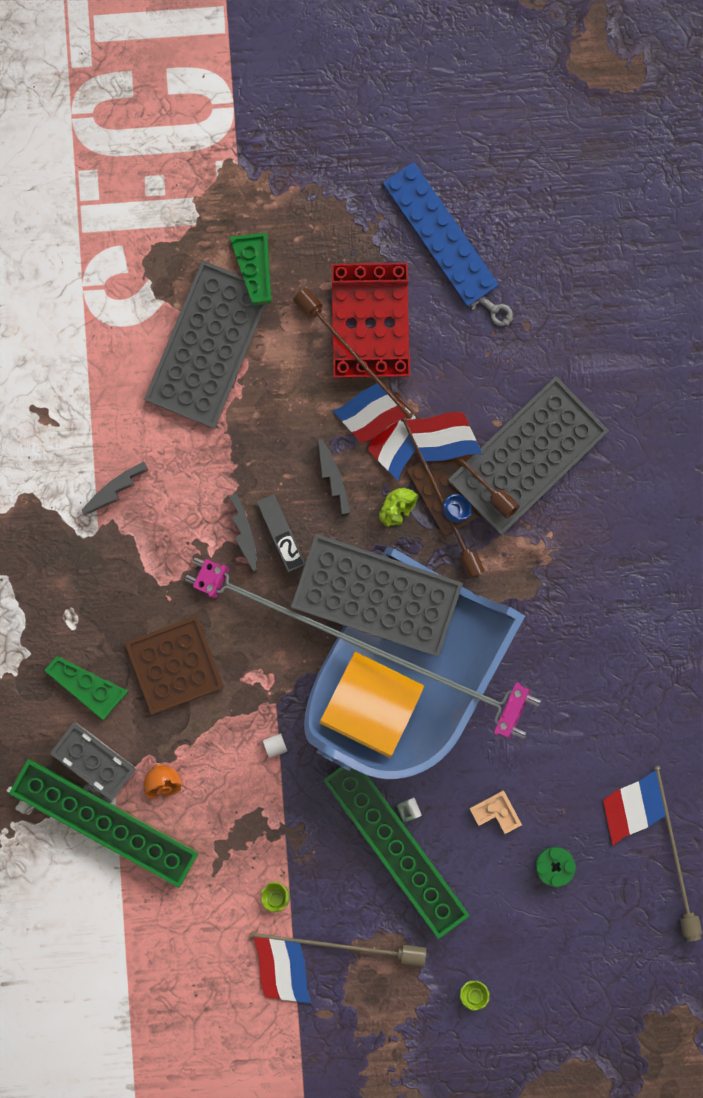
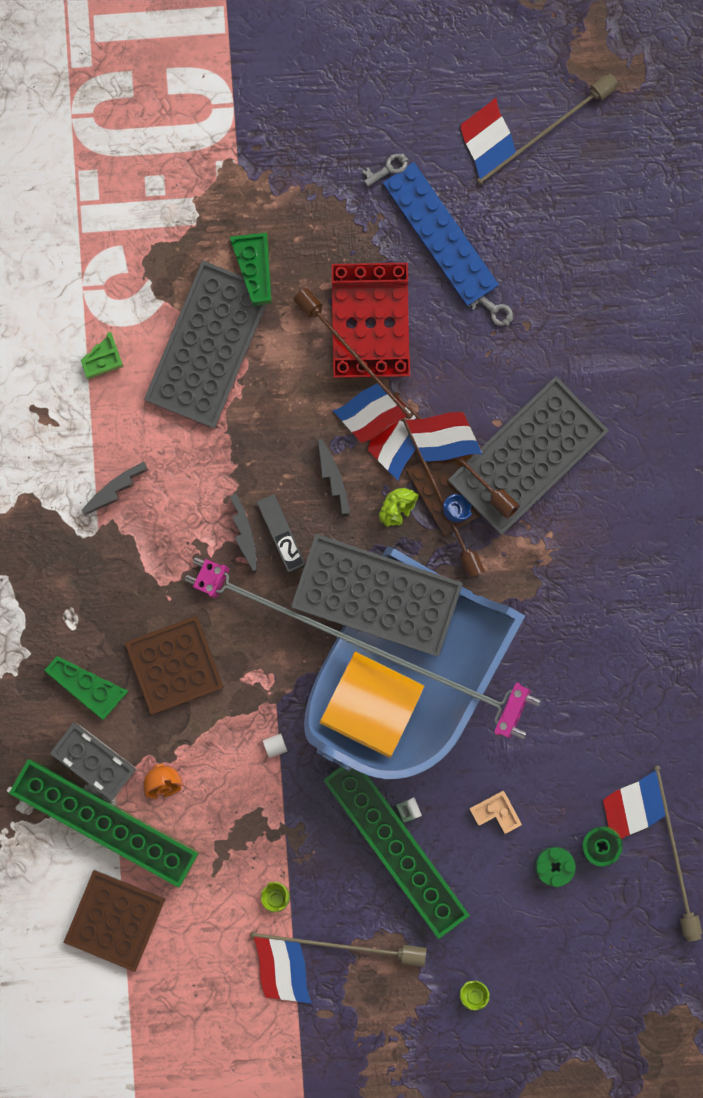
none -> reddish brown plate [63,869,166,972]
none -> bright green wing [81,332,124,379]
none -> light grey piece [363,154,409,187]
none -> flag [461,73,619,185]
none -> green brick [583,826,623,866]

